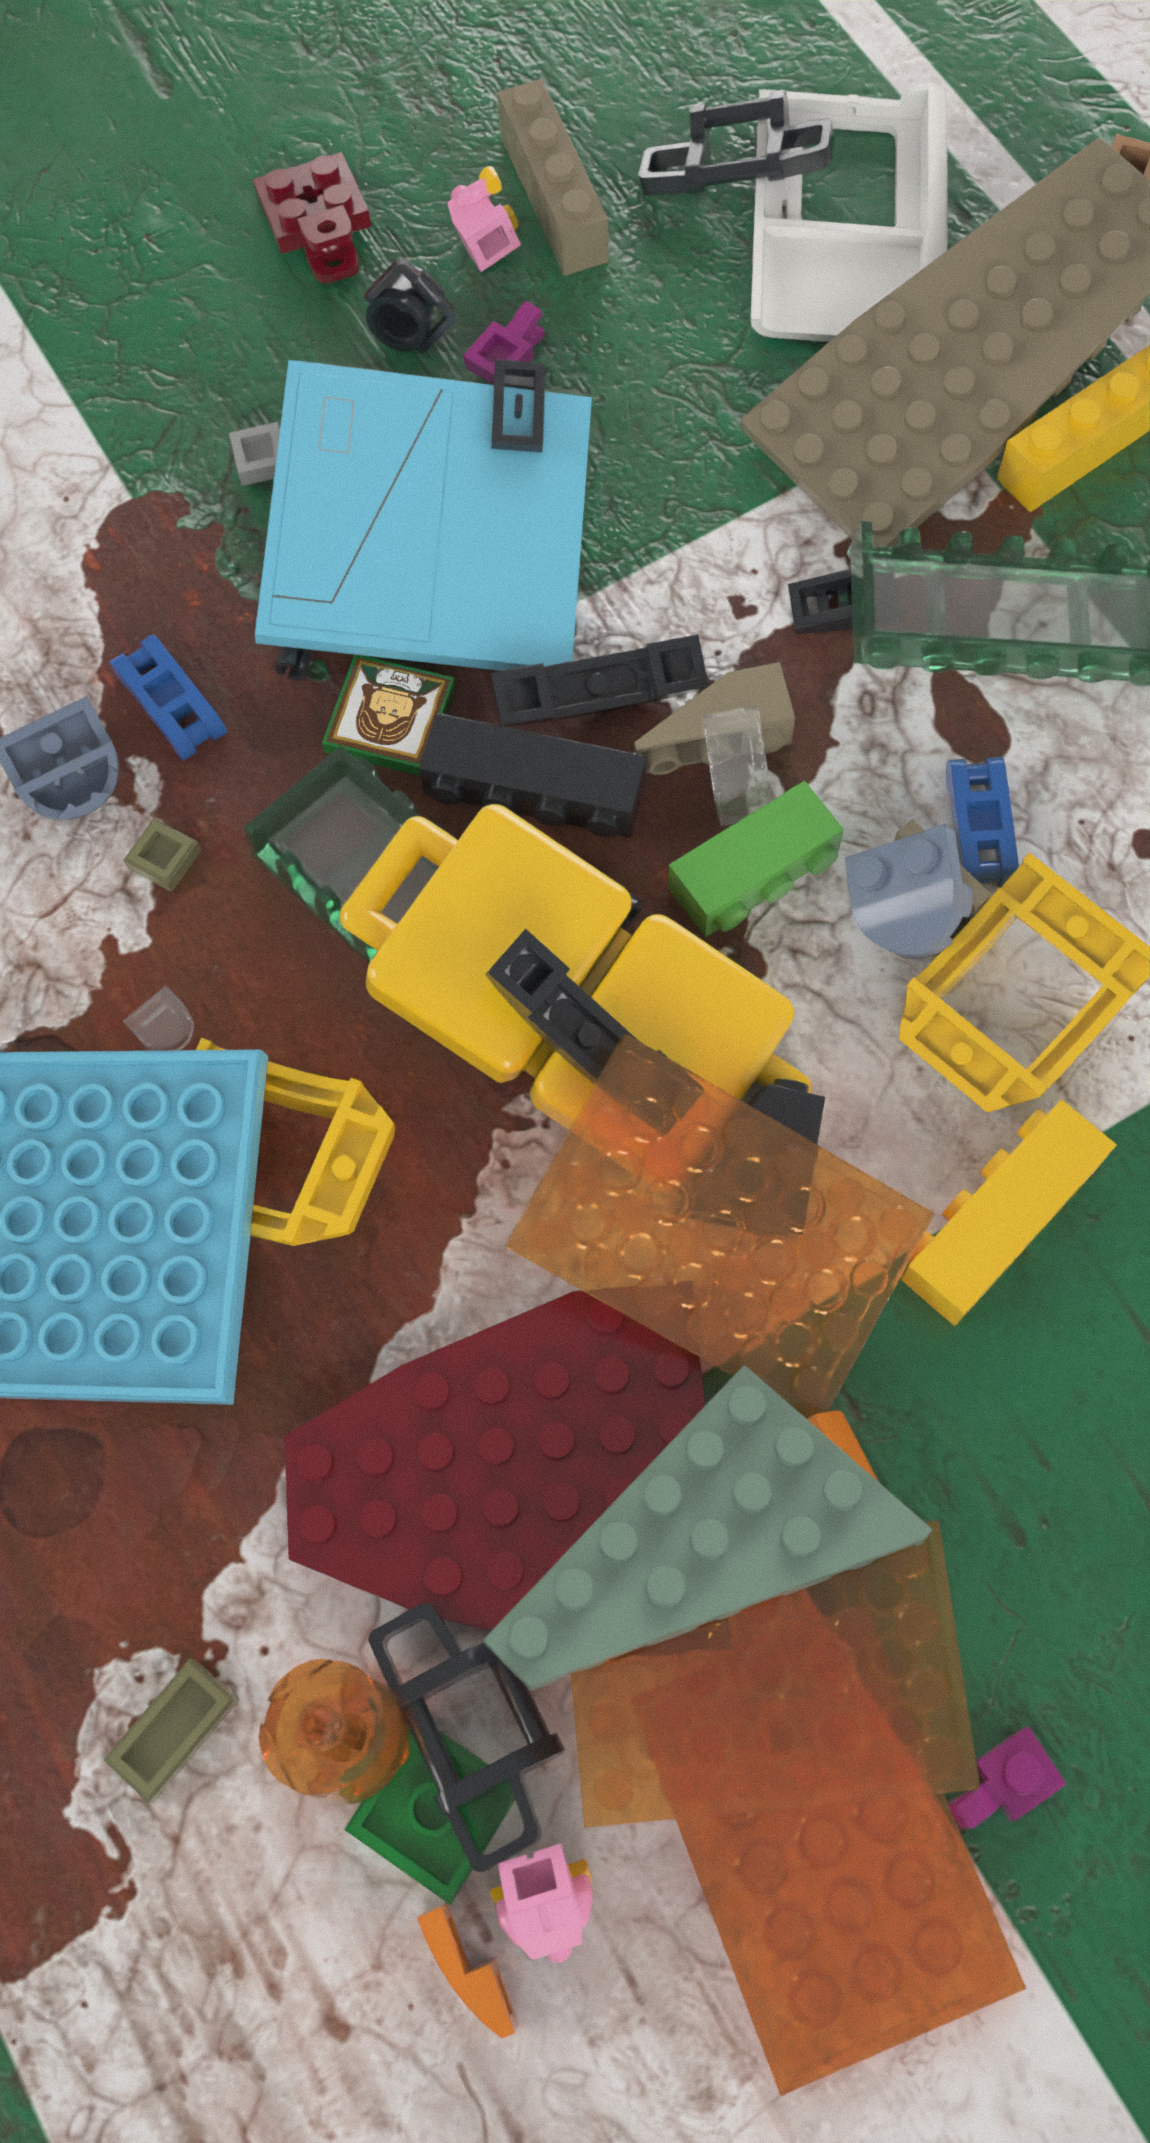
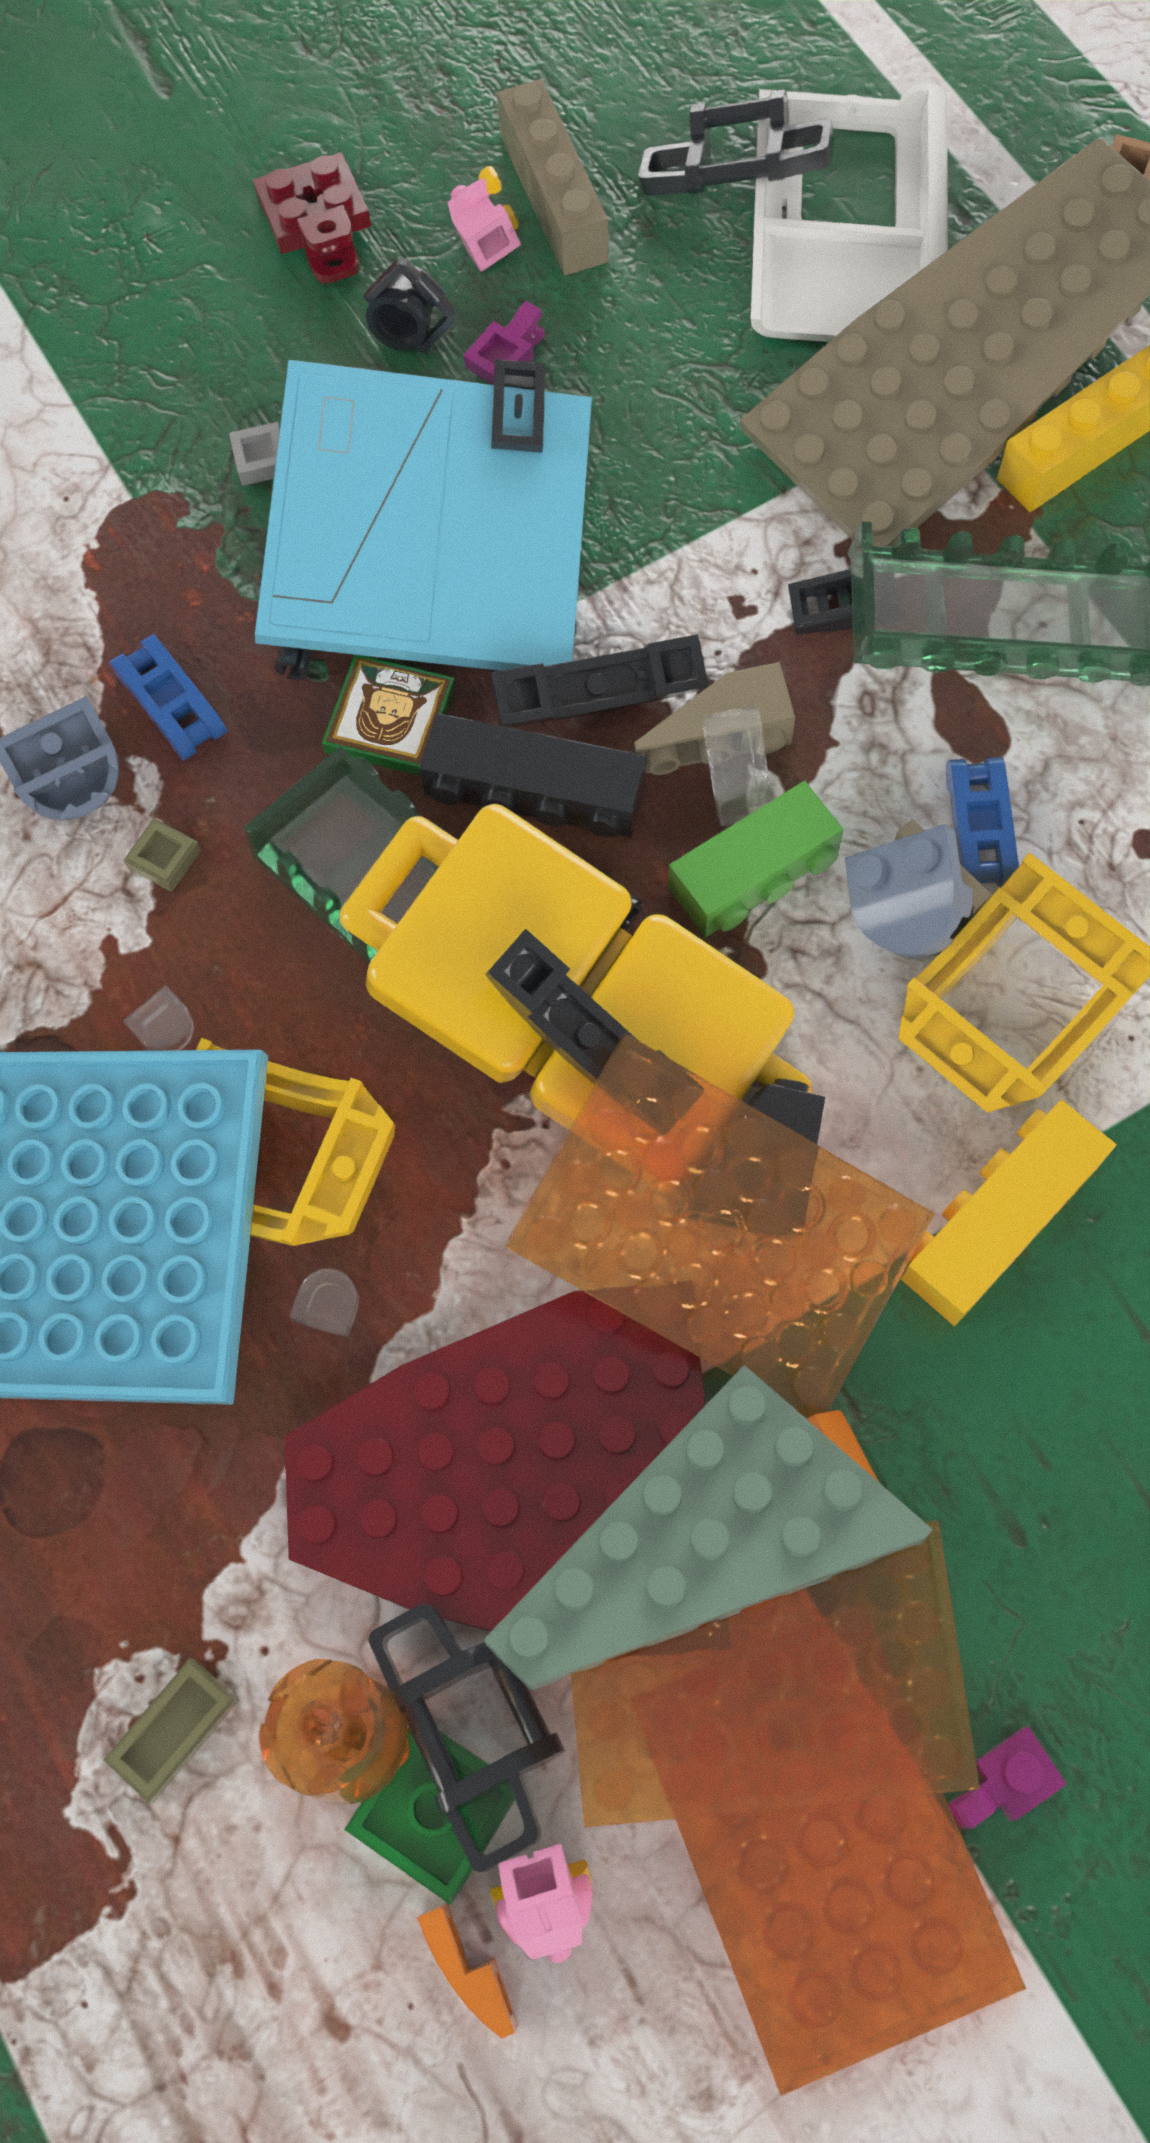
none -> clear tile [290,1269,359,1337]

